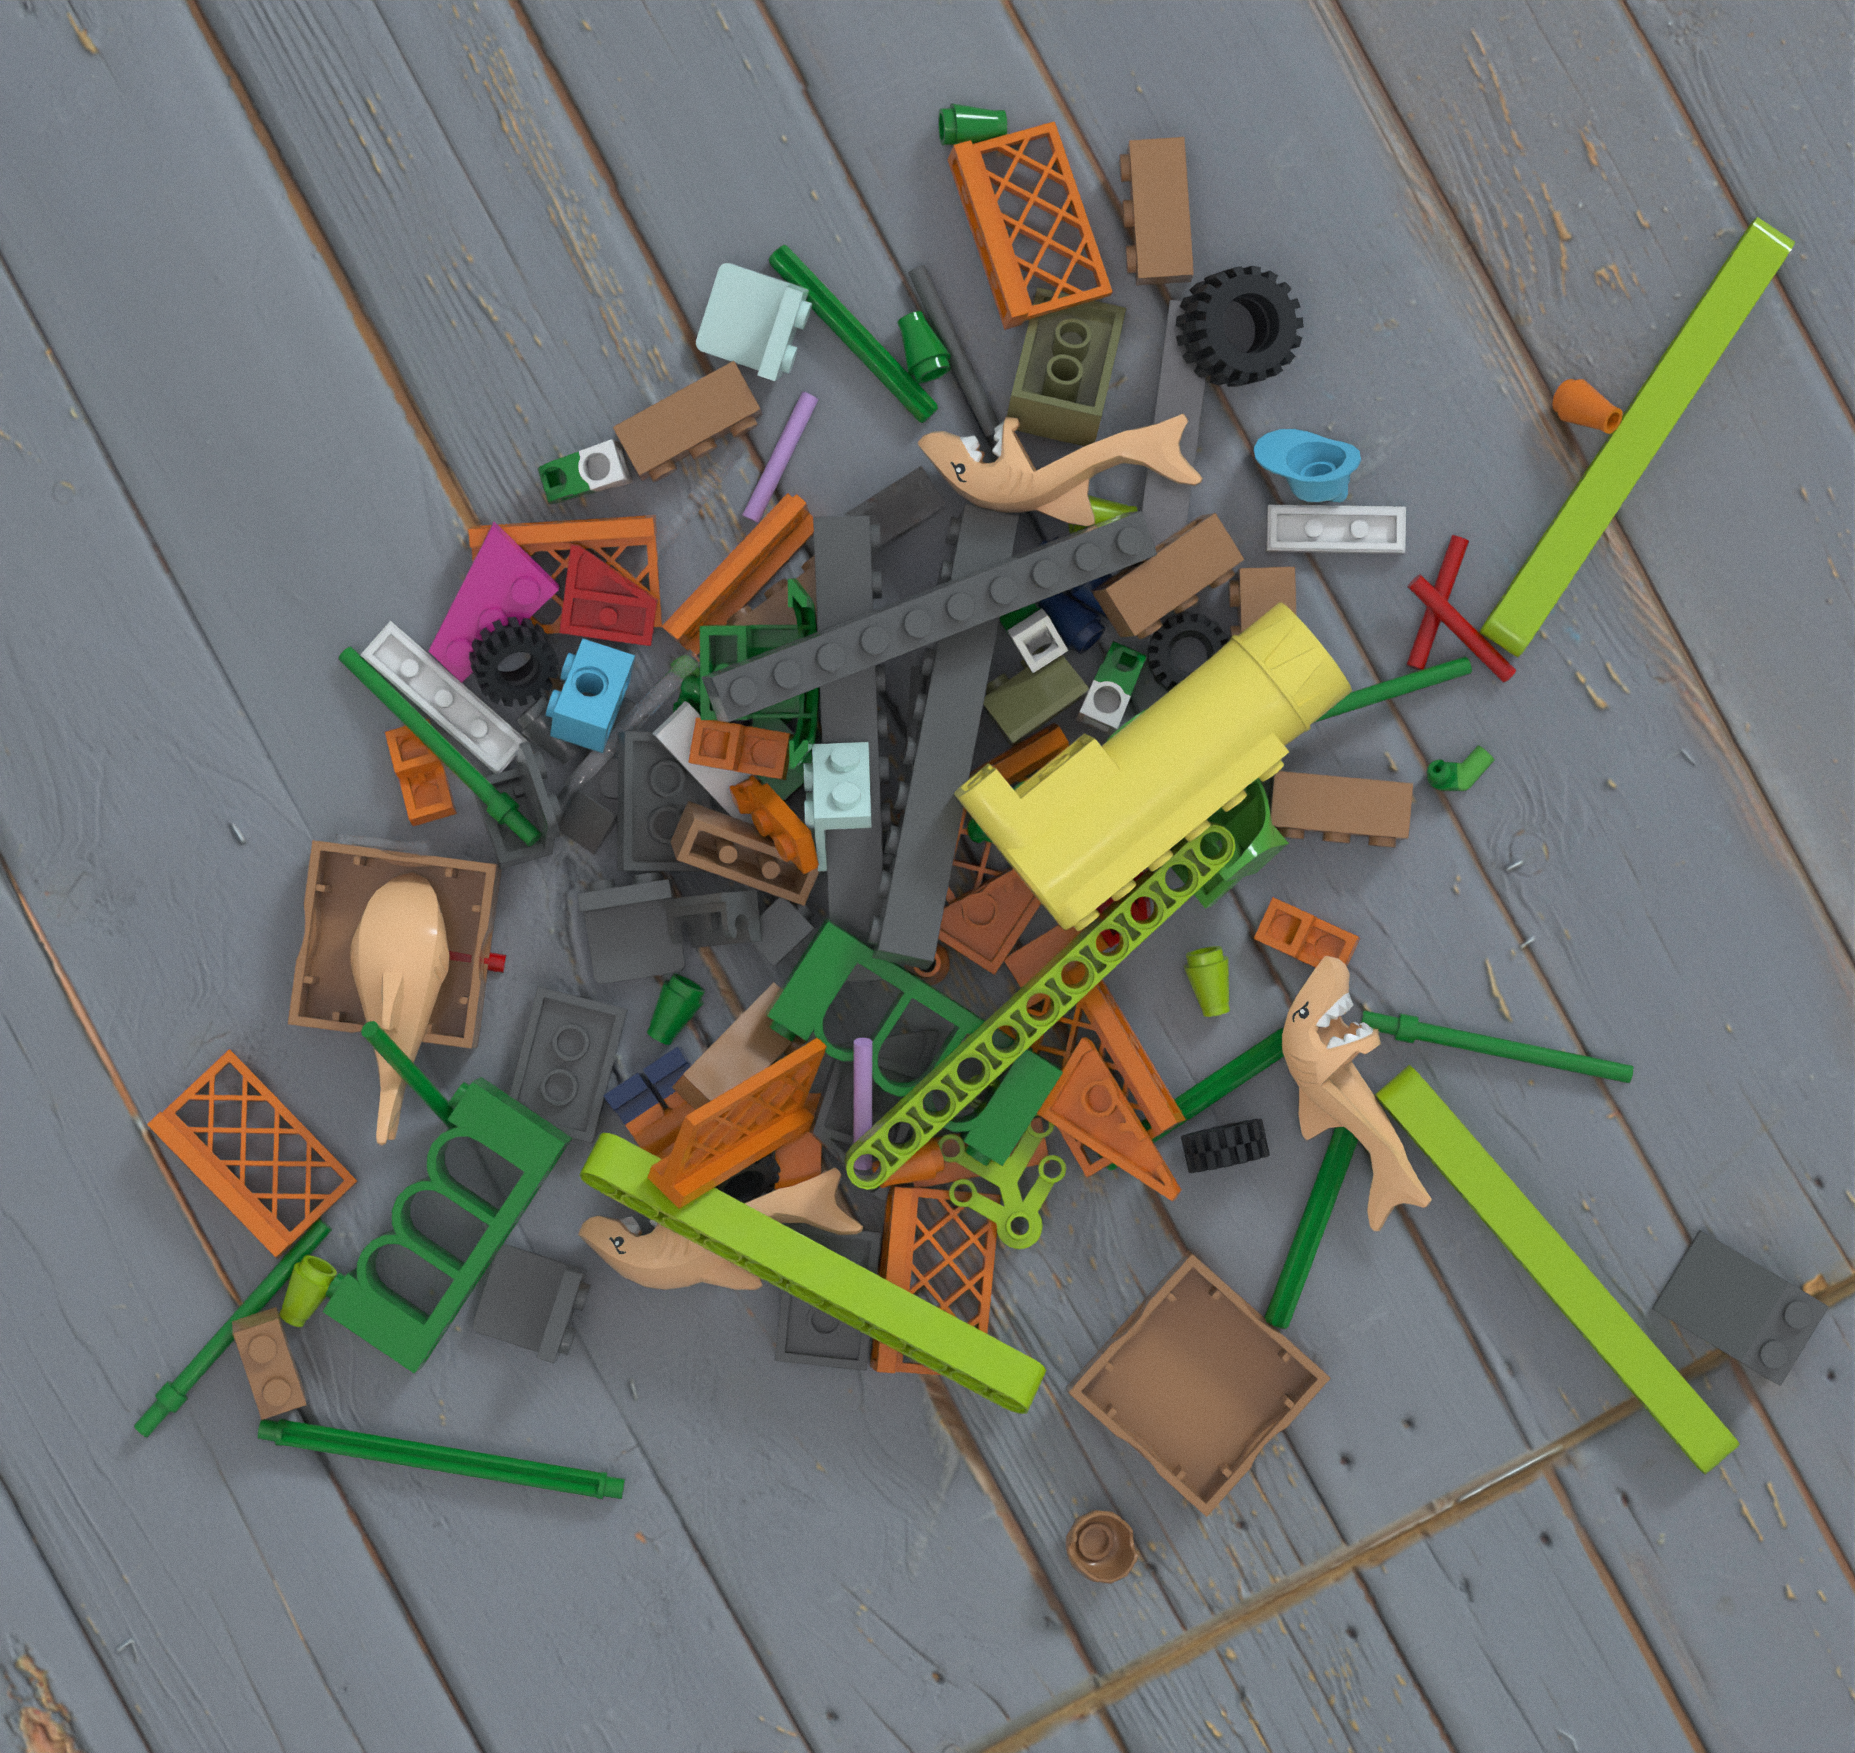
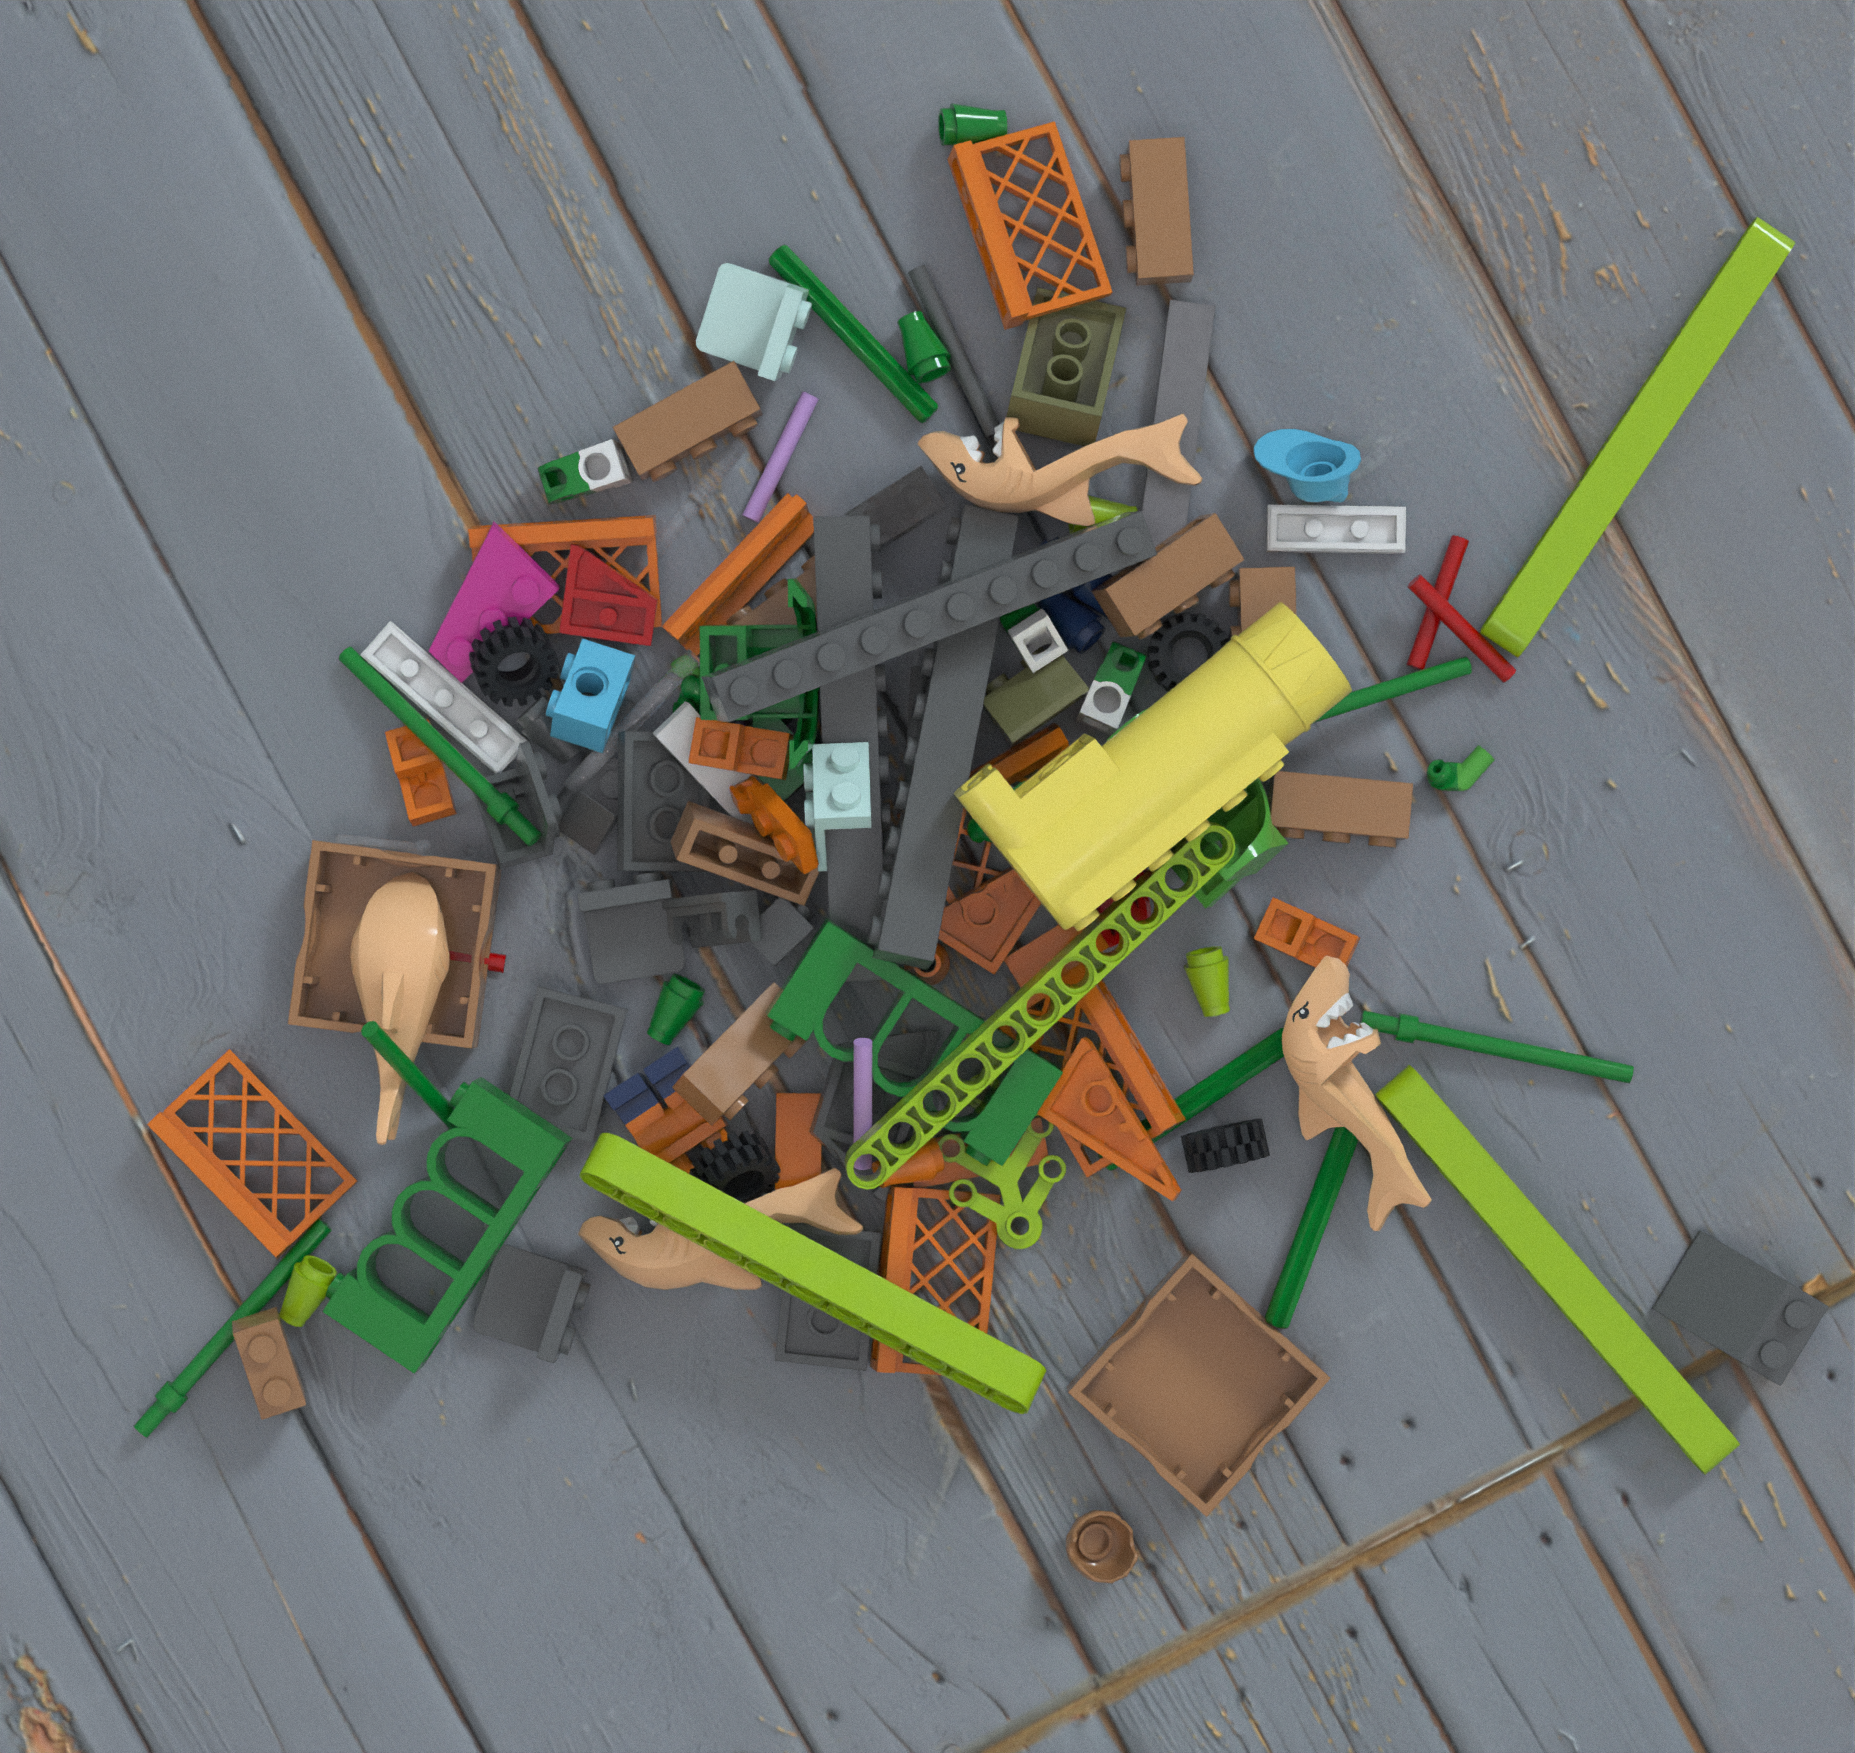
green piece [258,1418,625,1500] -> none
orange fence [647,1038,827,1209] -> none
black tyre [1175,266,1304,387] -> none
orange cone [1552,379,1623,434] -> none

